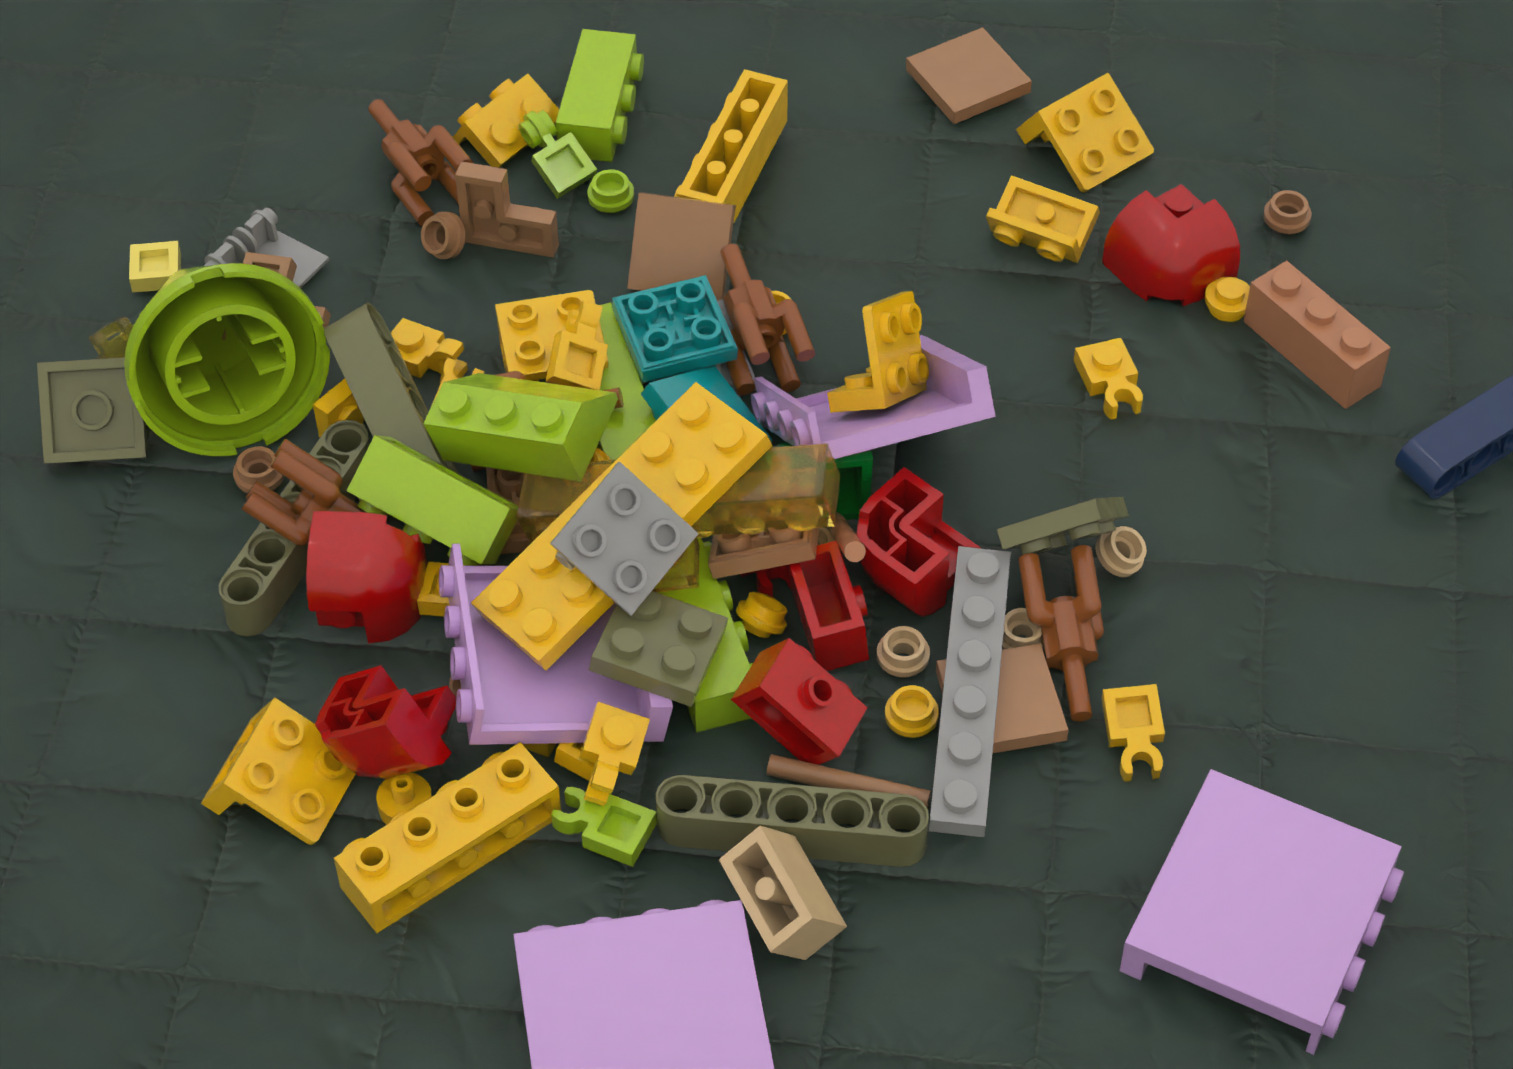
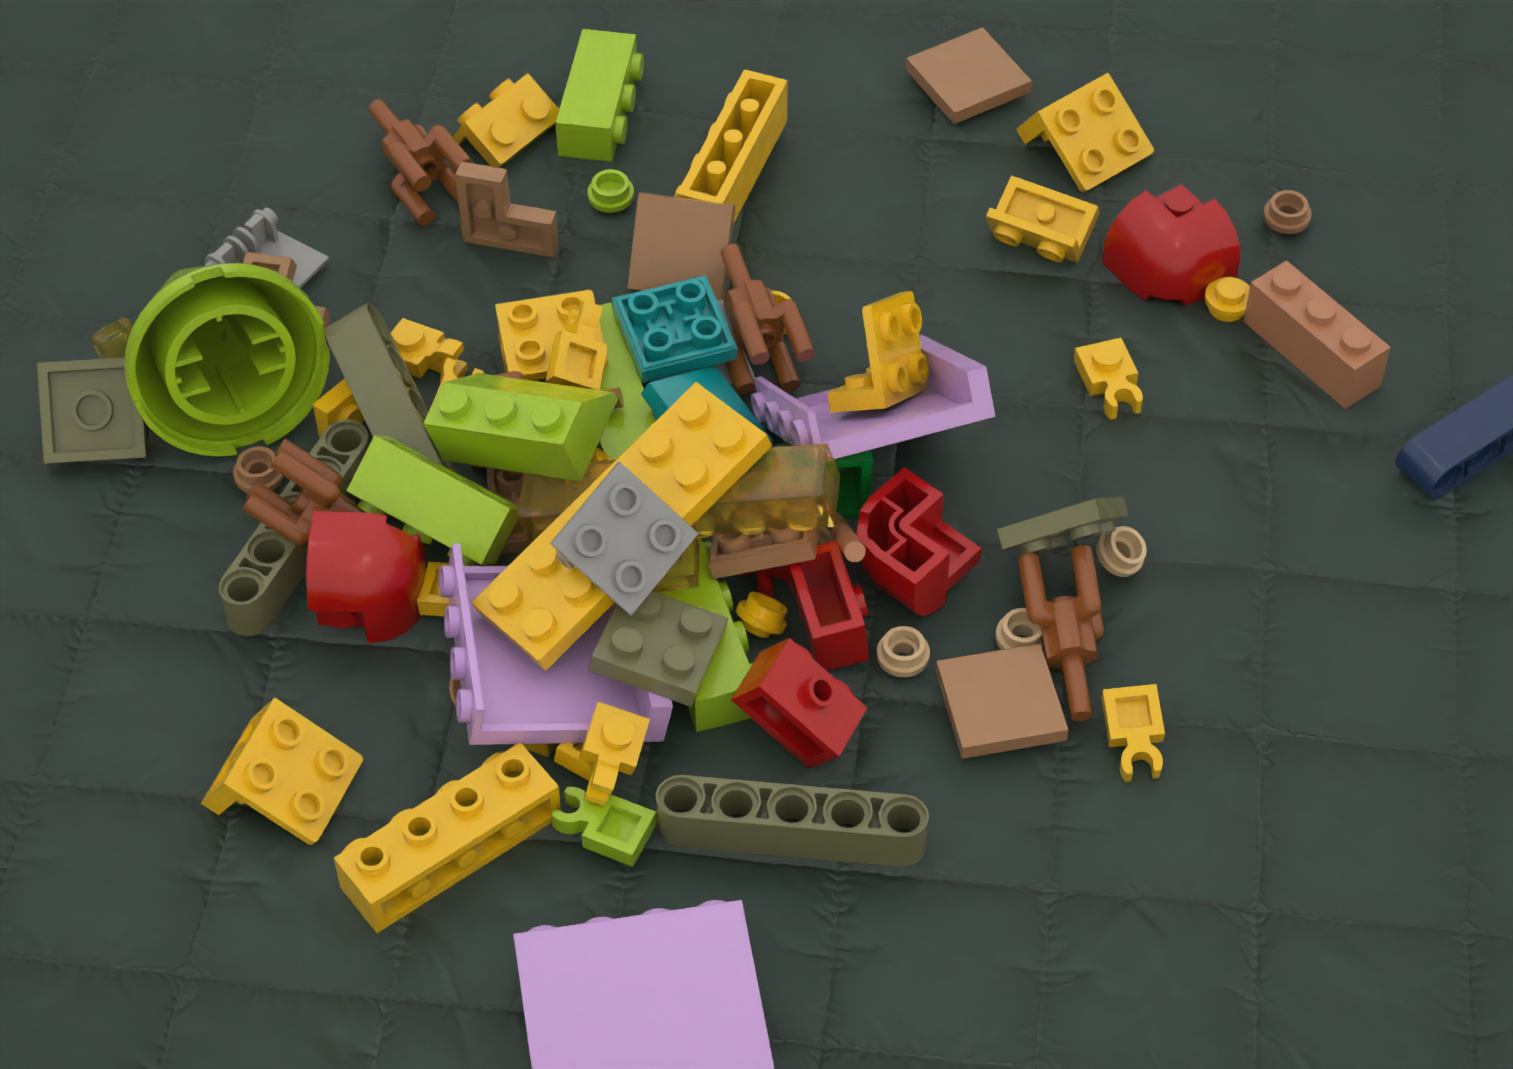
light yellow plate [129,241,181,293] -> none
red brick [315,665,456,779] -> none
yellow tile [376,773,432,825] -> none
medium nougat plate [421,212,465,259] -> none
lime plate [518,110,597,199] -> none
tan brick [719,826,847,960] -> none
medium nougat bar [766,754,931,809] -> none
yellow plate [885,685,939,738] -> none
light grey plate [929,546,1011,837] -> none
lavender panel [1120,769,1404,1055] -> none

